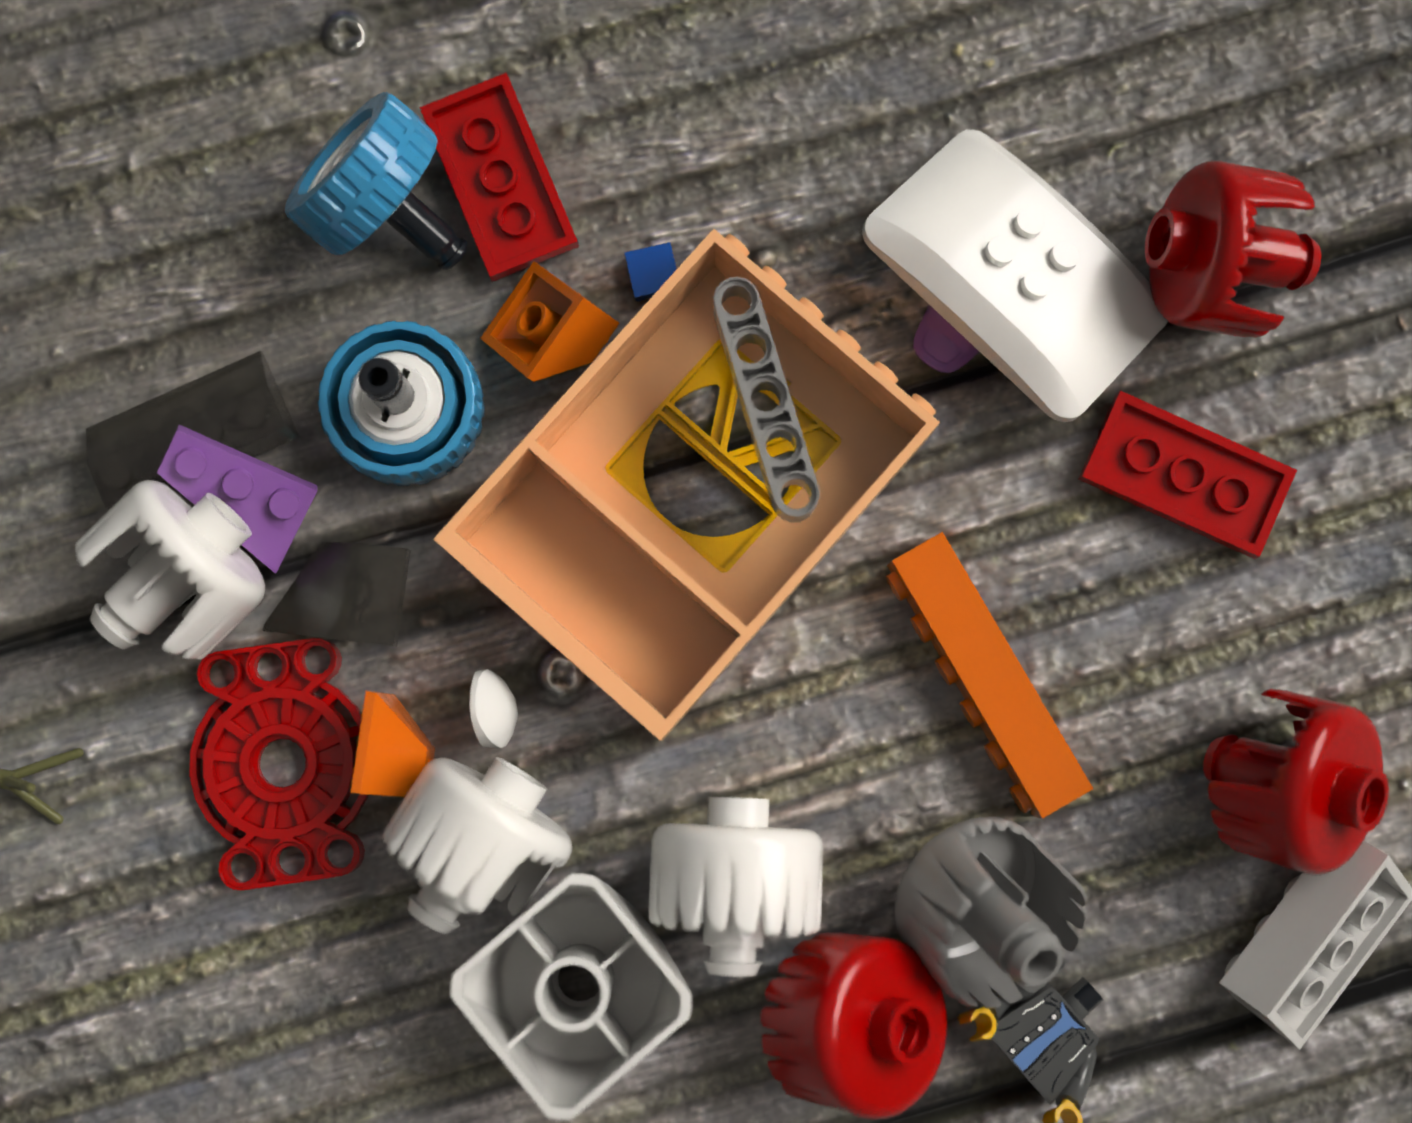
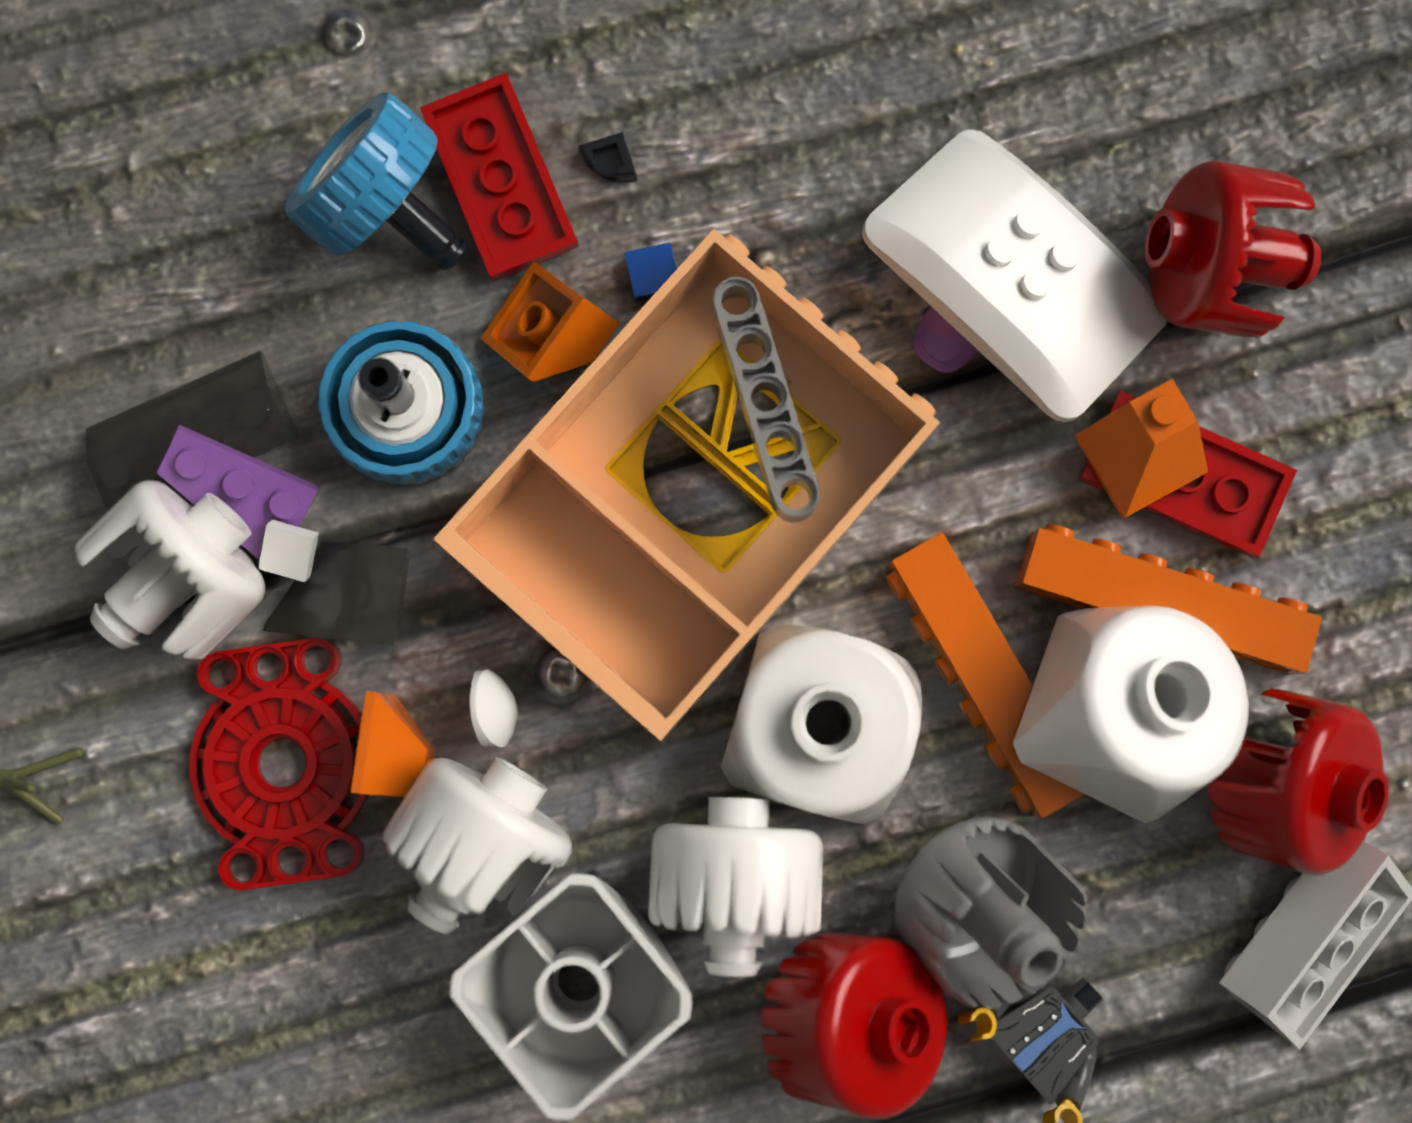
none -> white tile [258,520,319,582]
none -> black tile [578,132,637,183]
none -> white piece [720,623,922,825]
none -> white piece [1013,606,1249,824]
none -> orange brick [1014,524,1322,675]
none -> orange slope [1074,378,1208,519]

